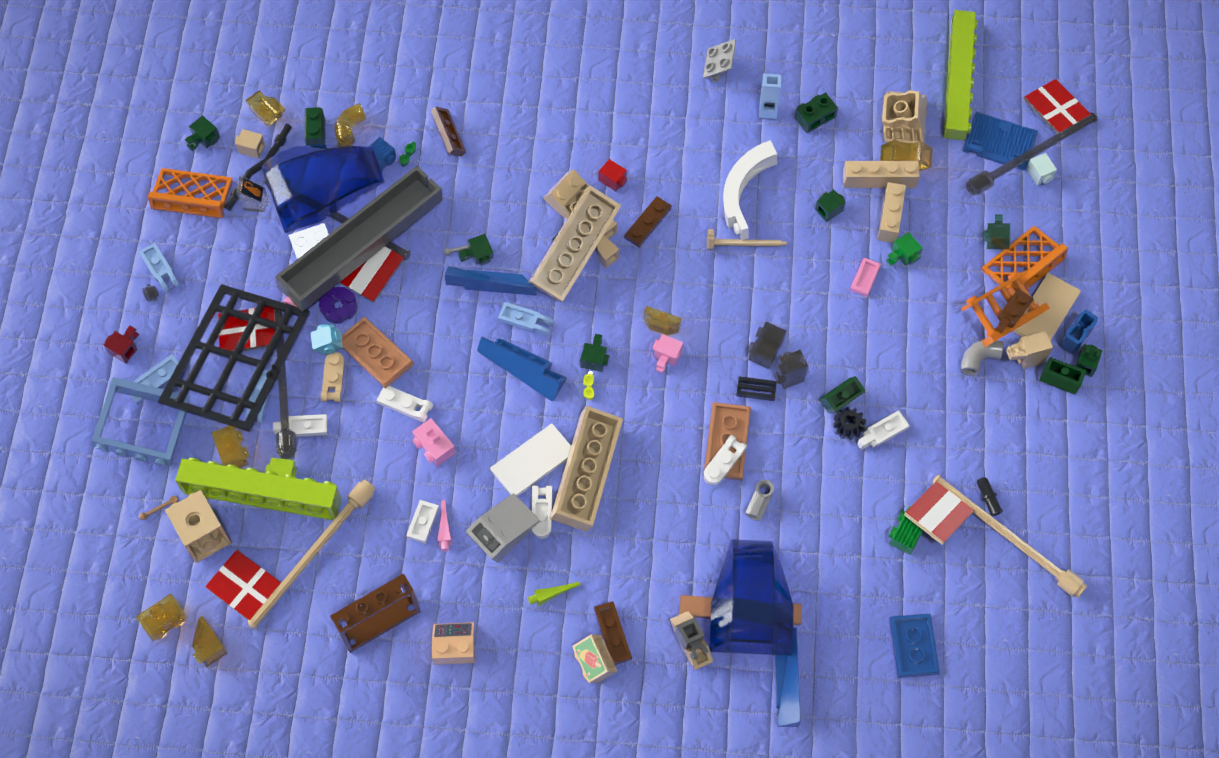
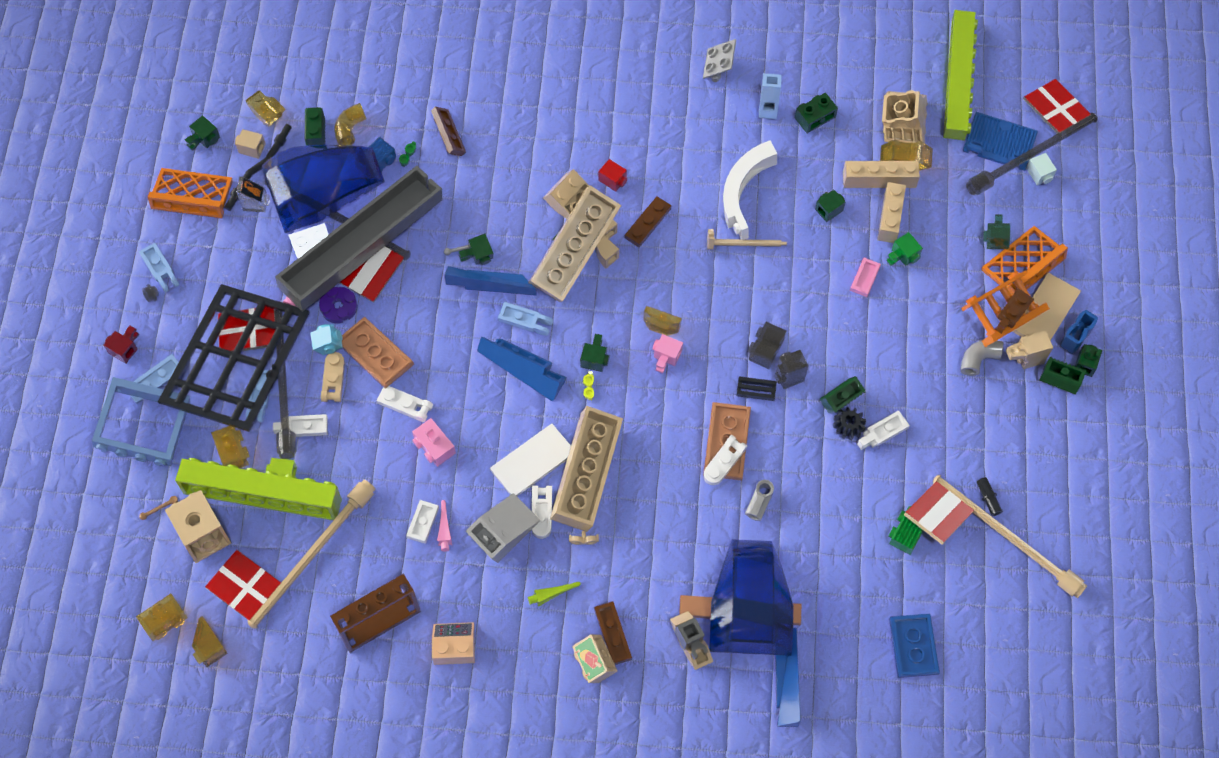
none -> tan piece [569,531,599,545]

